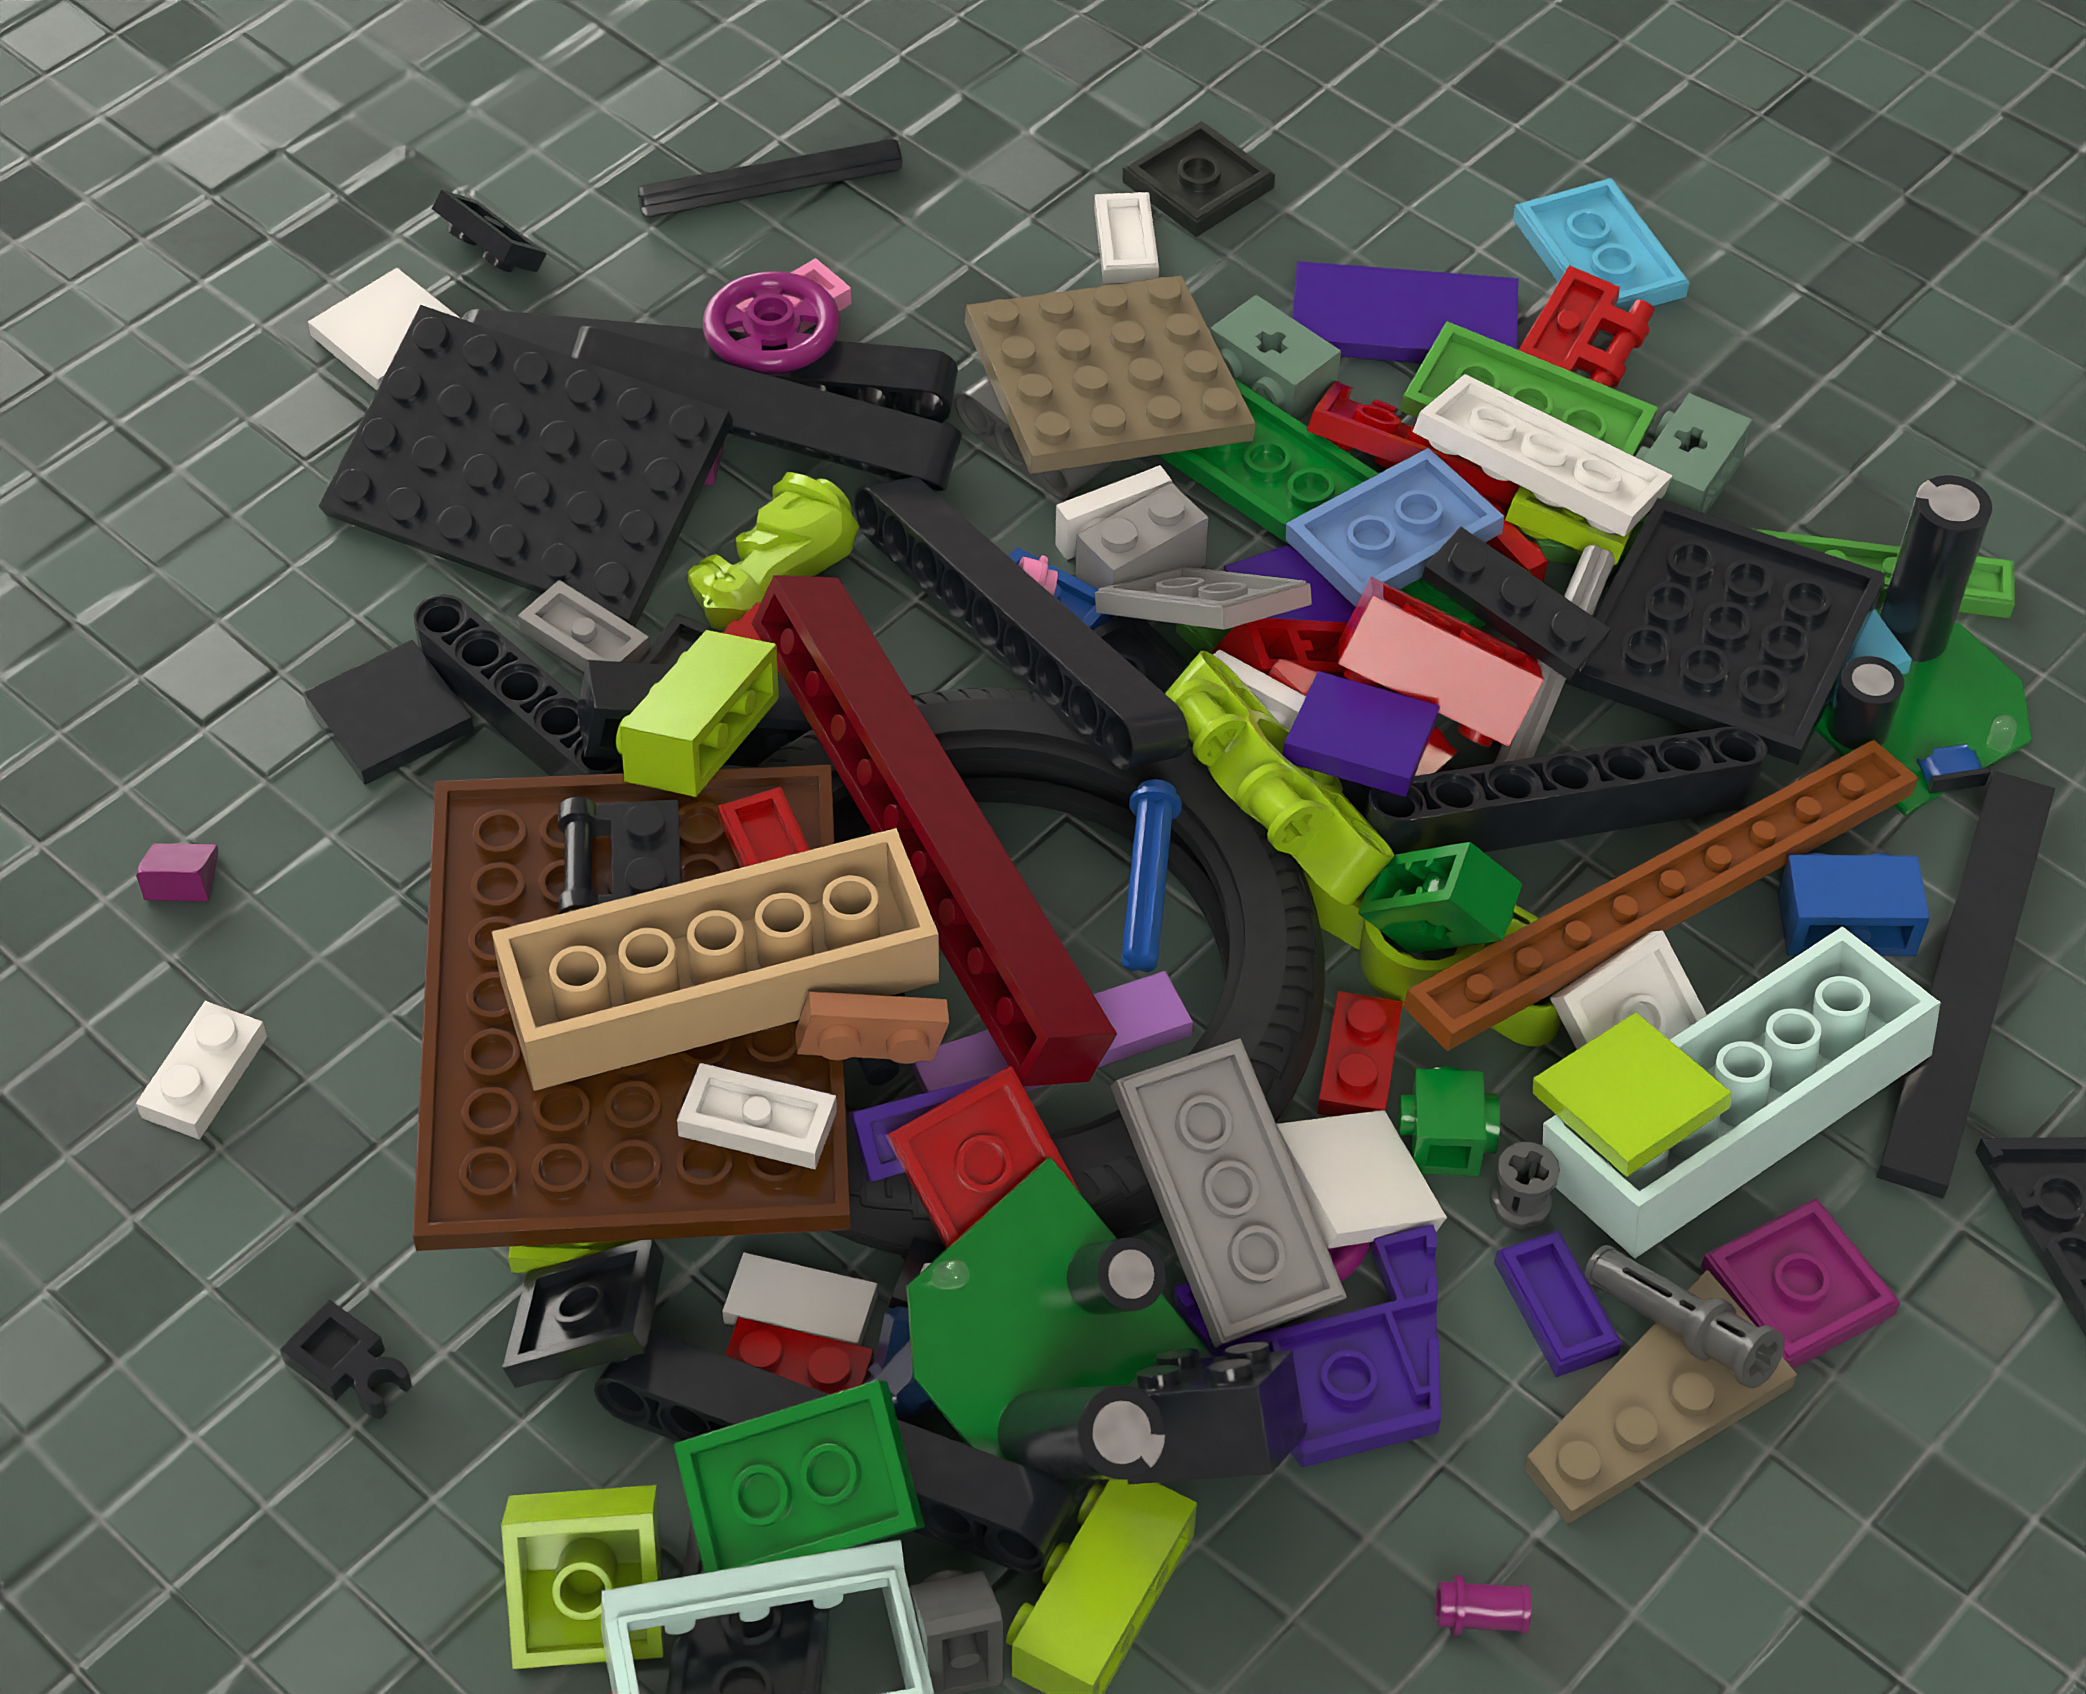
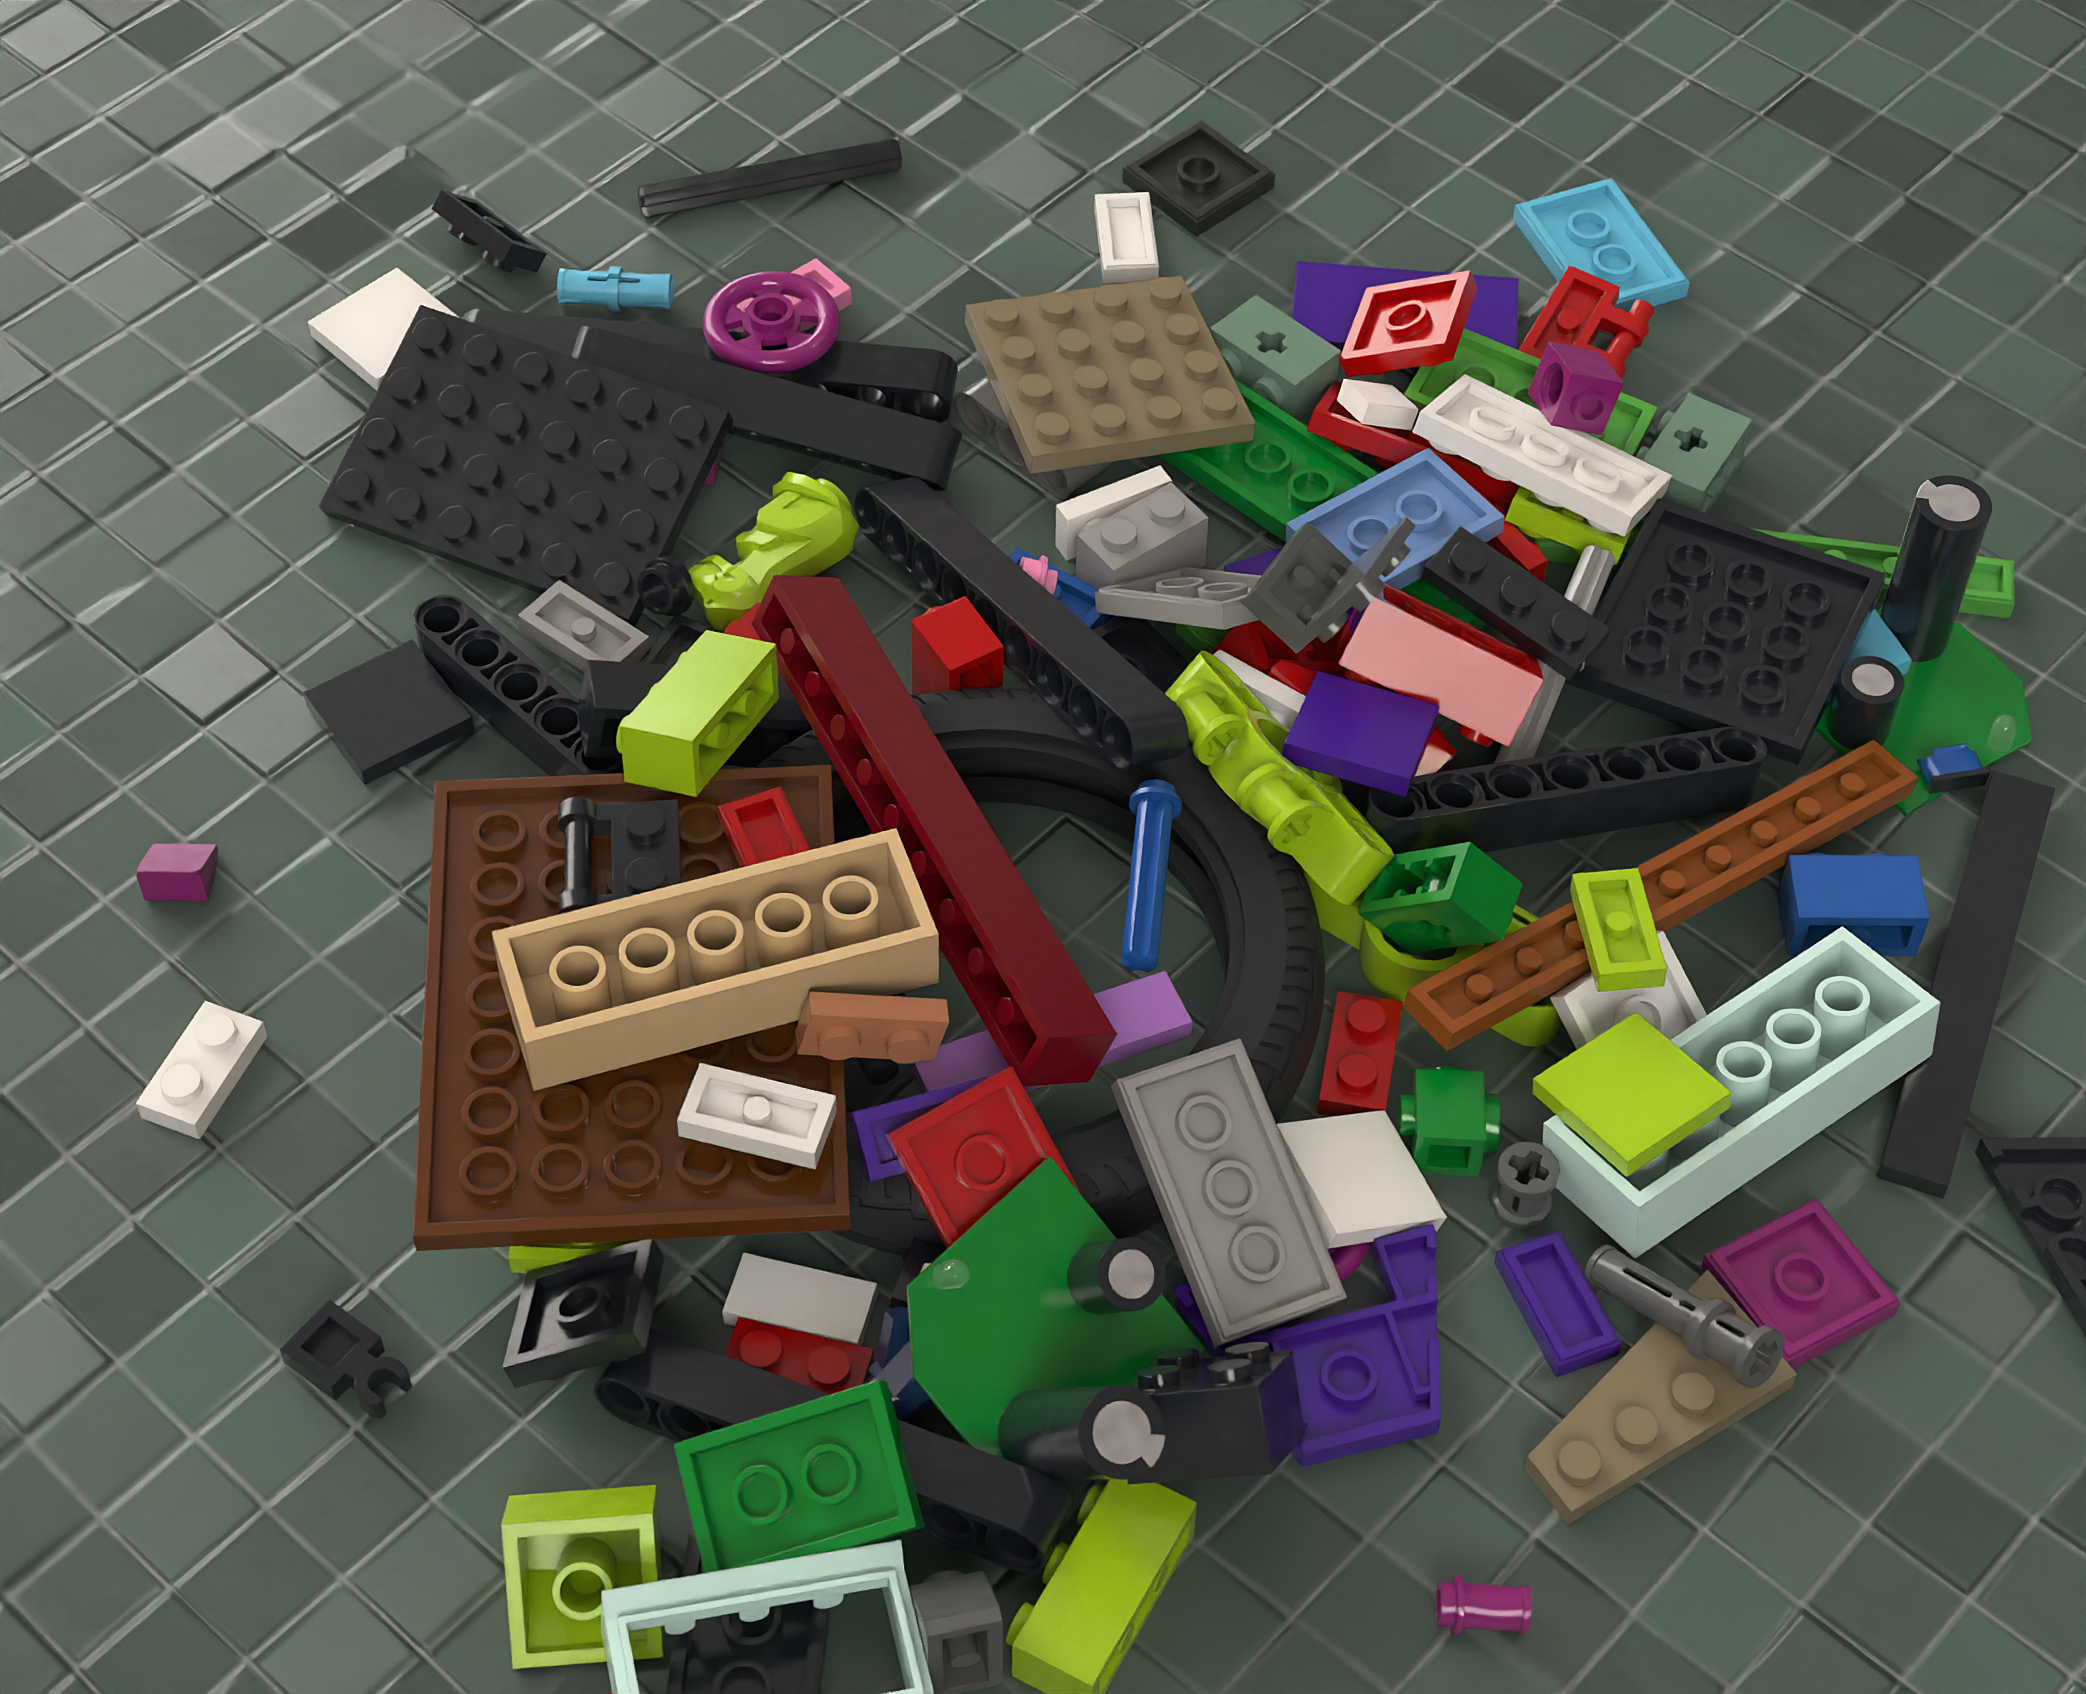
none -> medium azure pin [557,267,674,312]
none -> black plate [637,556,694,616]
none -> red slope [911,596,1004,695]
none -> dark grey bracket [1241,517,1416,654]
none -> white tile [1337,379,1419,430]
none -> red plate [1339,270,1478,377]
none -> magenta brick [1527,341,1624,435]
none -> lime plate [1570,868,1667,992]

